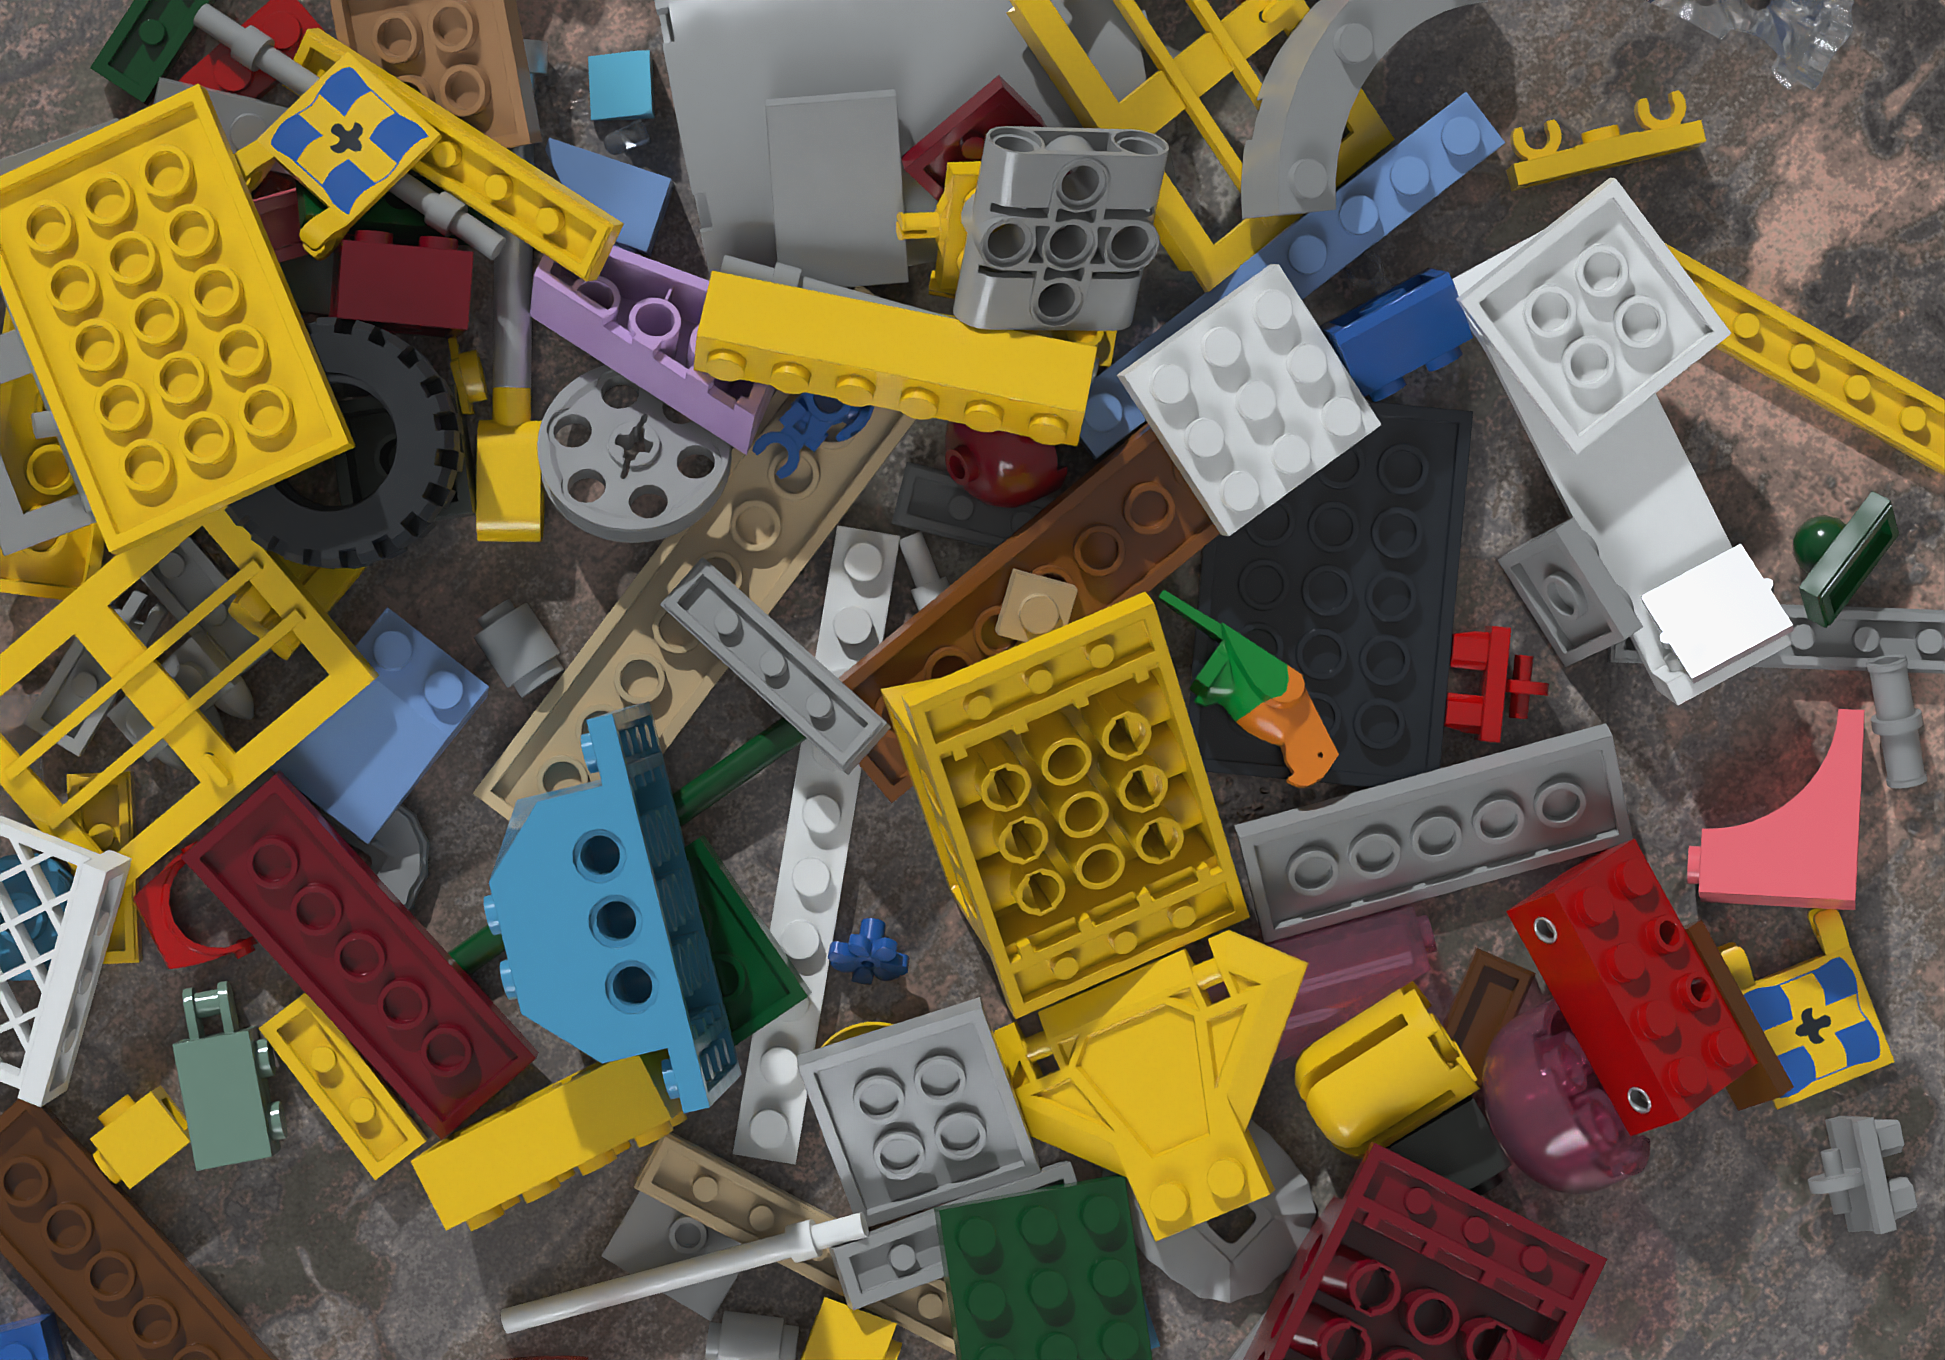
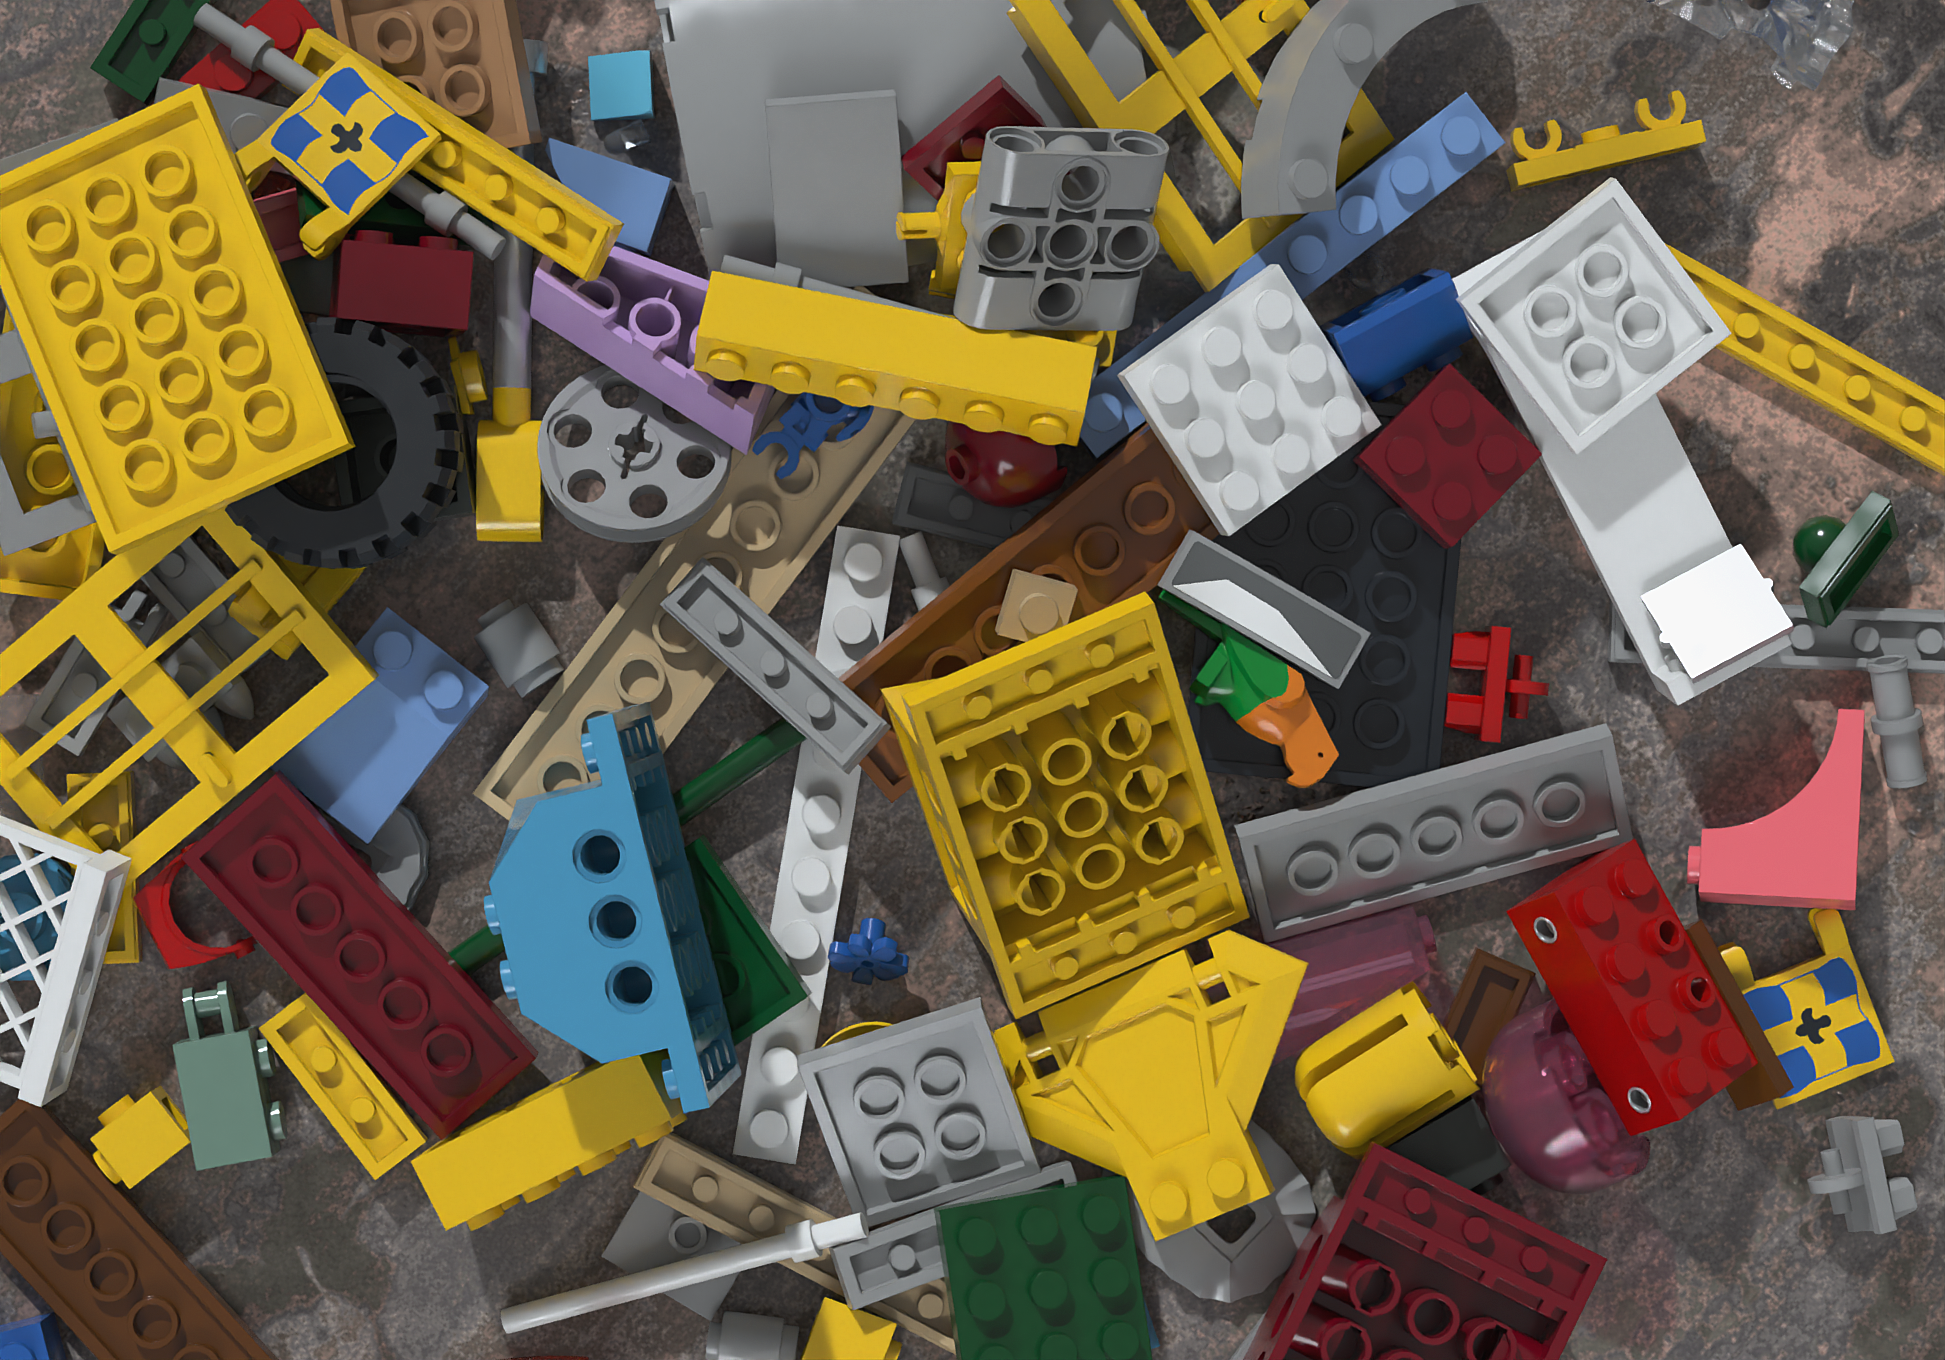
light grey plate [1498,517,1643,667] -> none
none -> slope [1158,529,1371,689]
none -> dark red brick [1352,364,1542,548]

